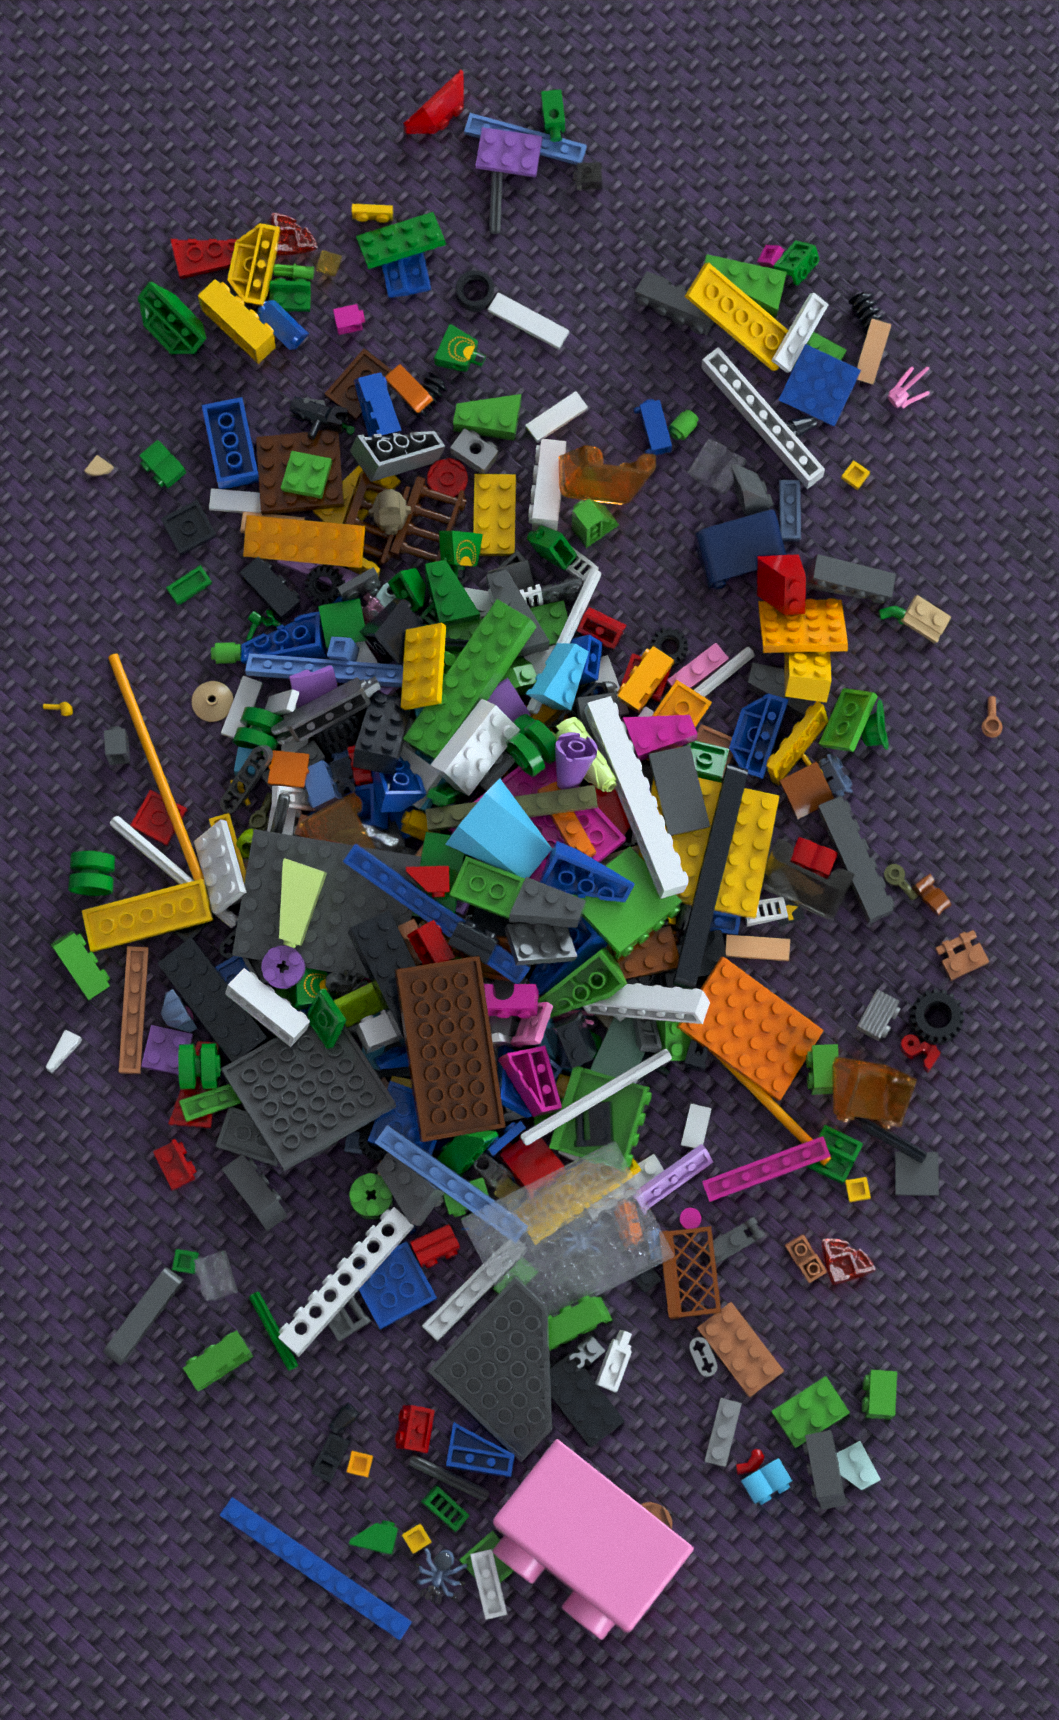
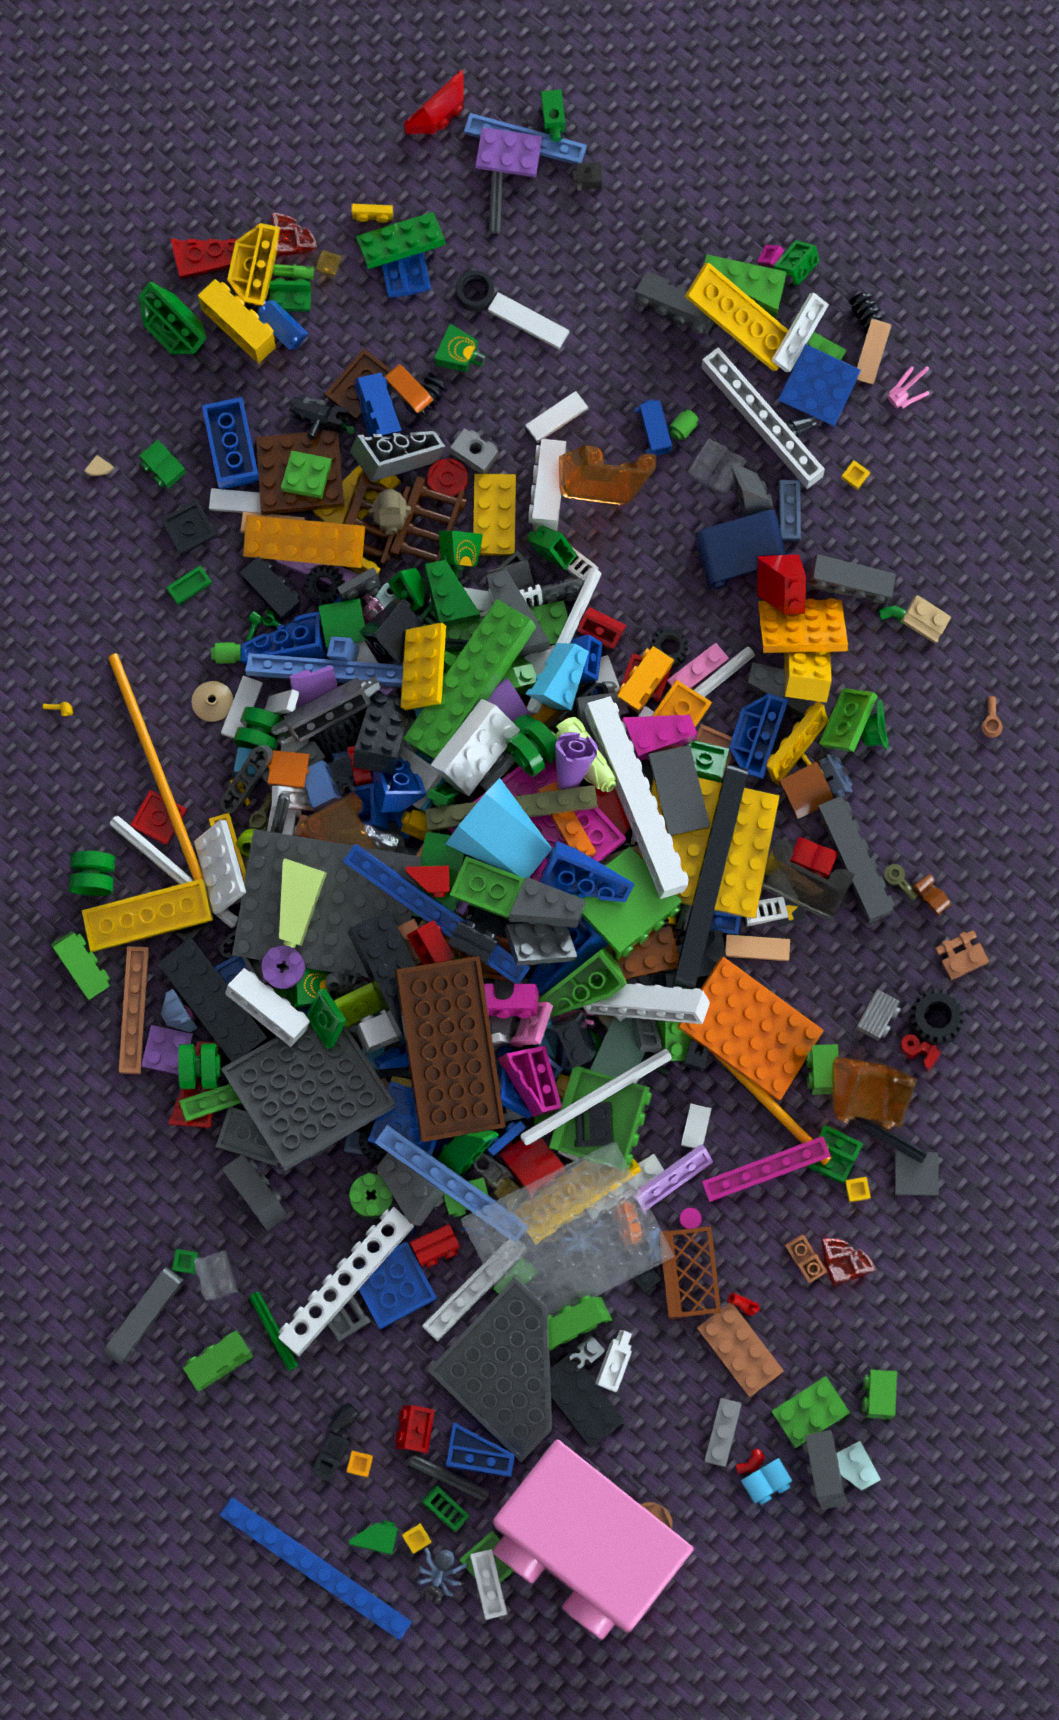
white slope [46,1030,82,1073] -> none
dark grey piece [104,726,130,765] -> none
red bracket [153,1139,197,1191] -> none
dark pink brick [333,304,365,335] -> none
bright green wedge [453,394,521,441] -> none
bright green wedge [572,498,619,548] -> none
light grey beam [689,1337,717,1378] -> none
dark grey plate [705,1217,766,1265] -> none
none -> red arm [728,1293,759,1316]

